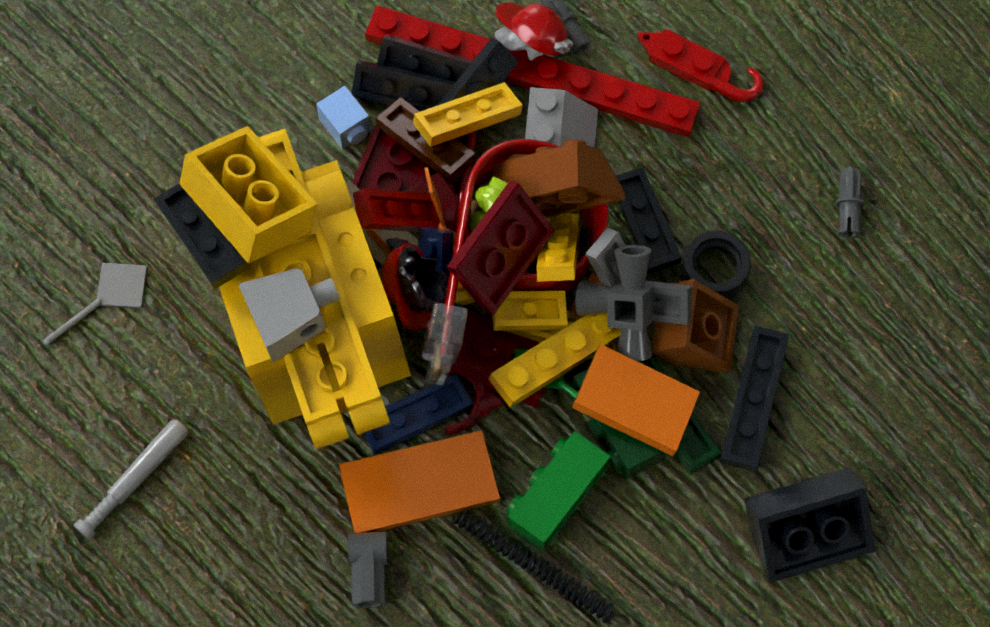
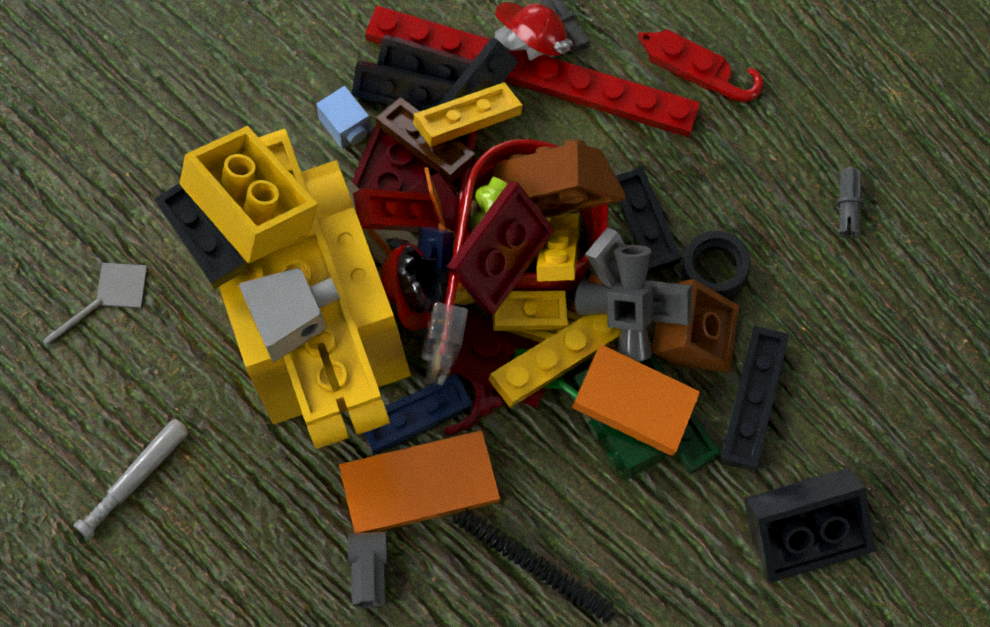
green brick [506,431,611,552] -> none
light grey slope [525,87,598,148] -> none

